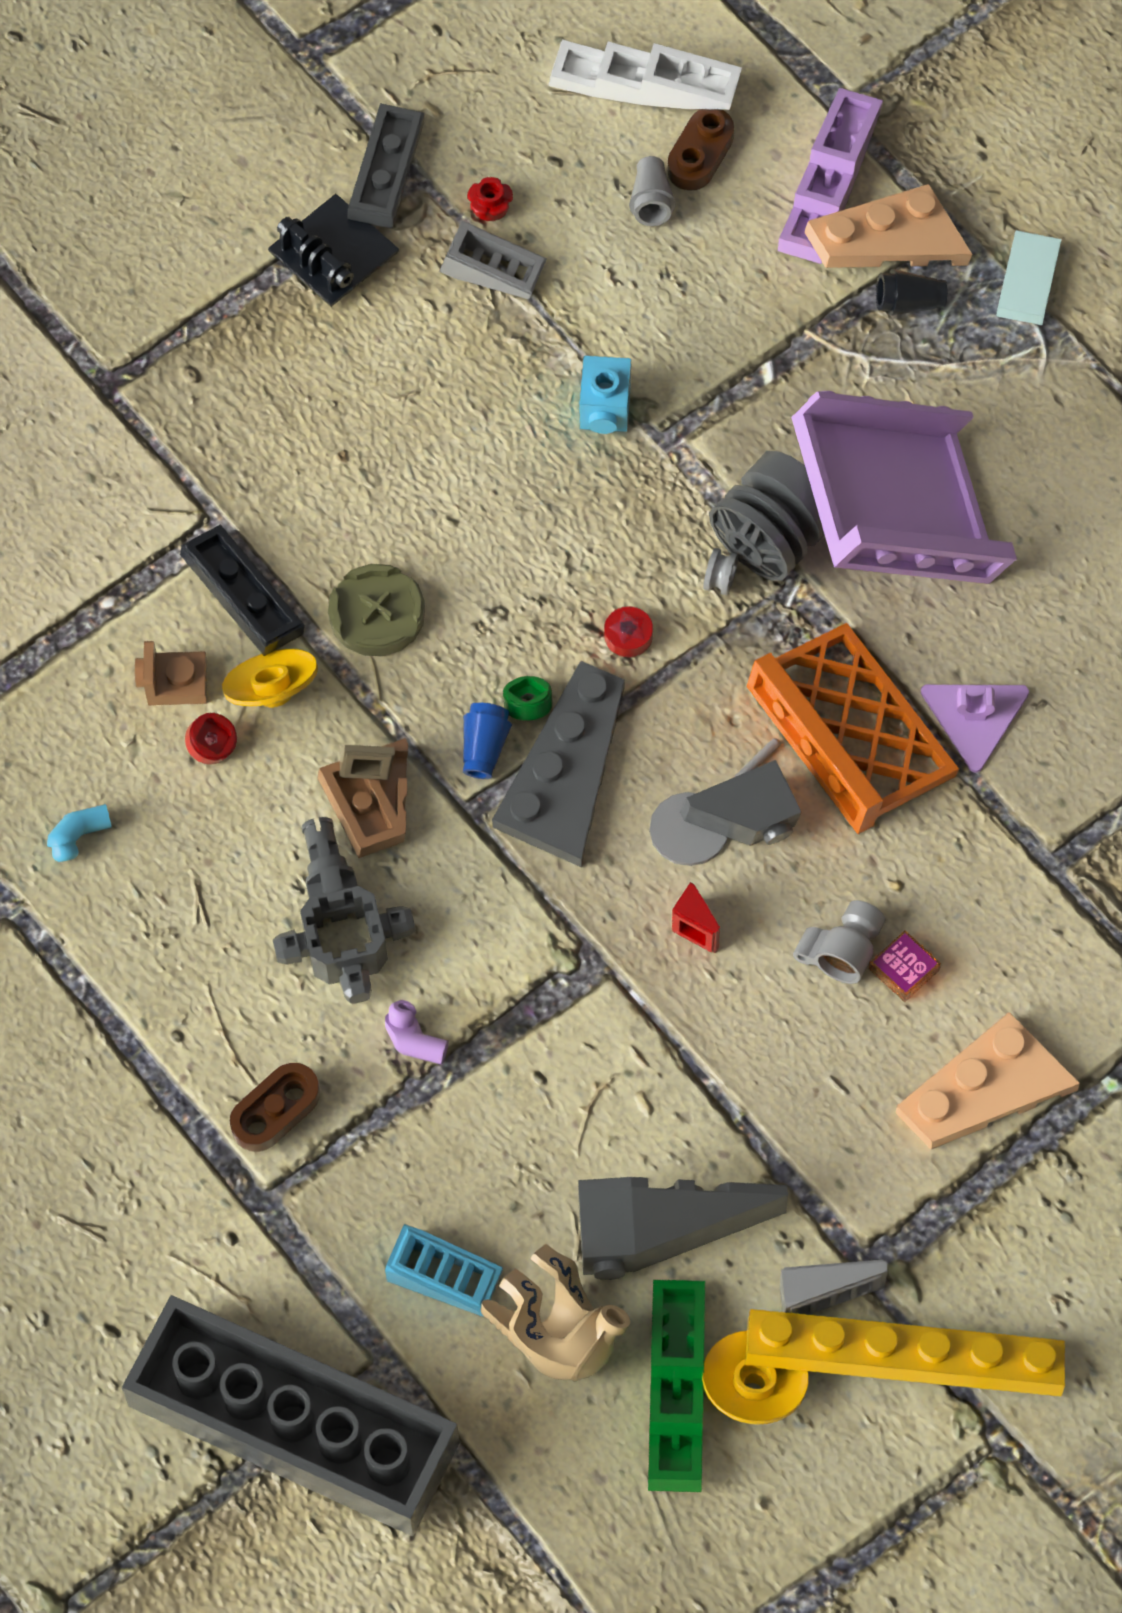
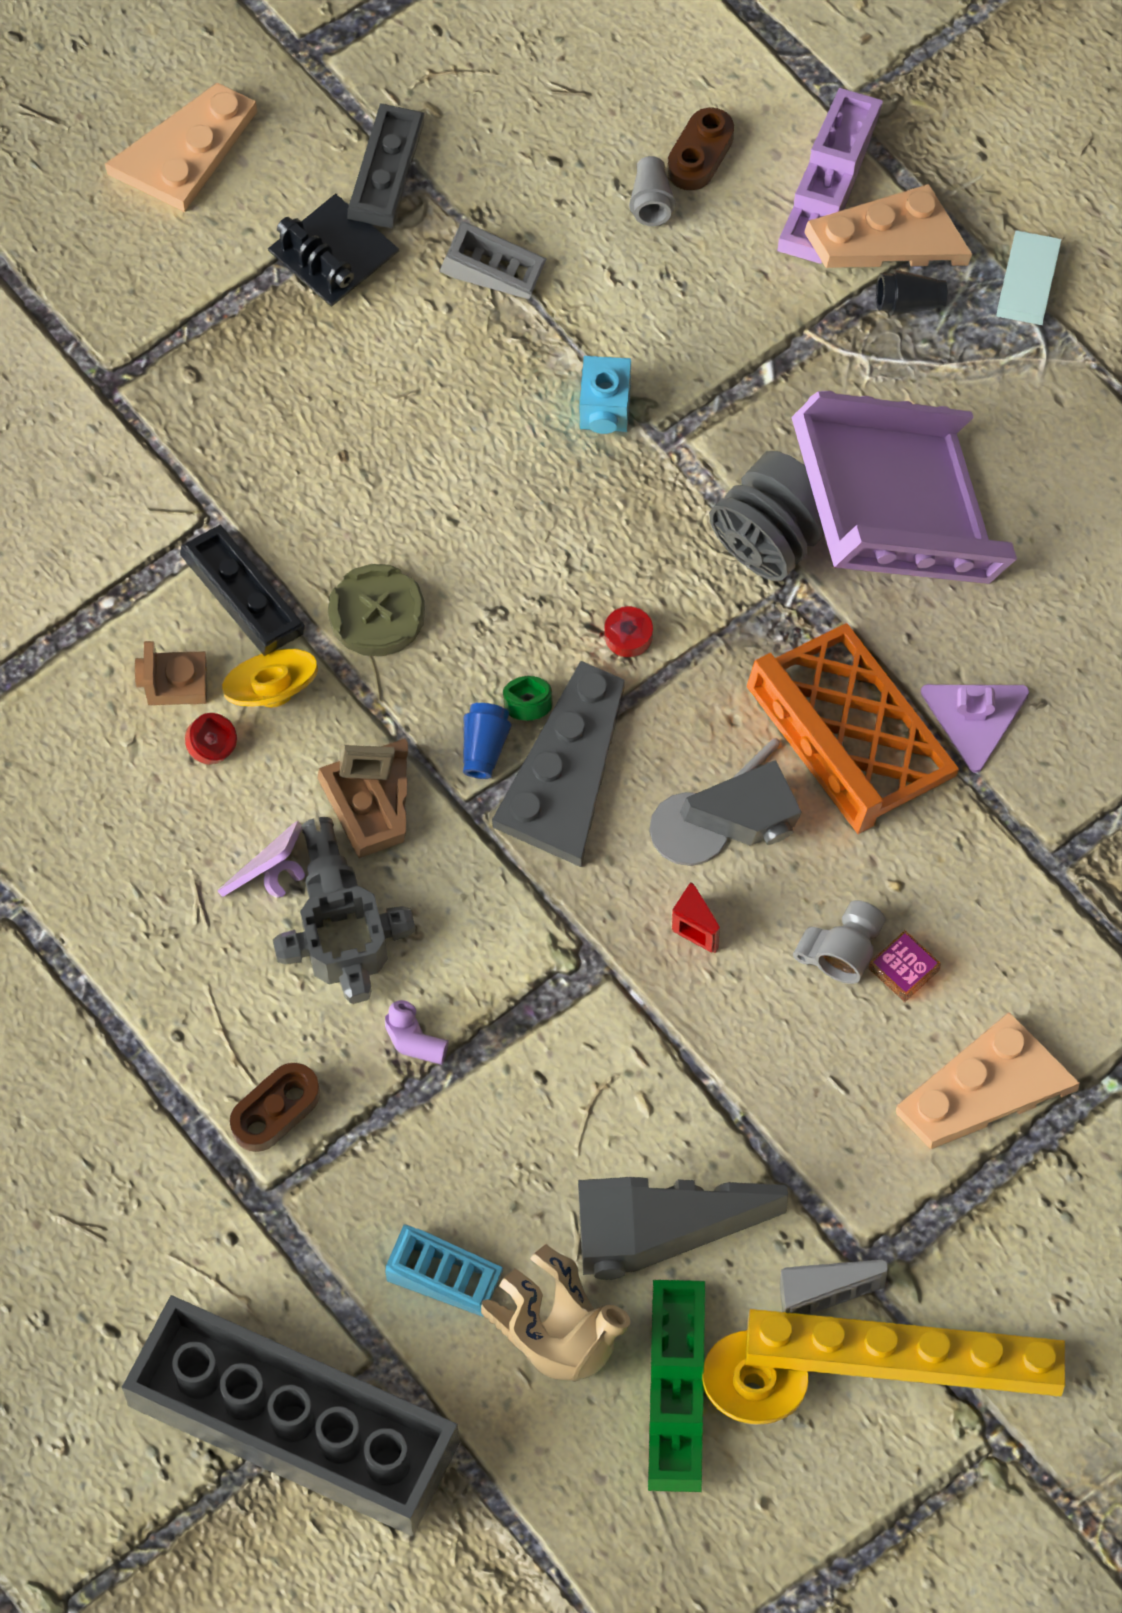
medium azure arm [47,804,112,862] -> none
red plate [467,177,513,221] -> none
white slope [549,39,742,110] -> none
light grey bush [703,548,739,596] -> none
none -> light nougat wing [105,83,257,212]
none -> lavender piece [218,821,305,898]

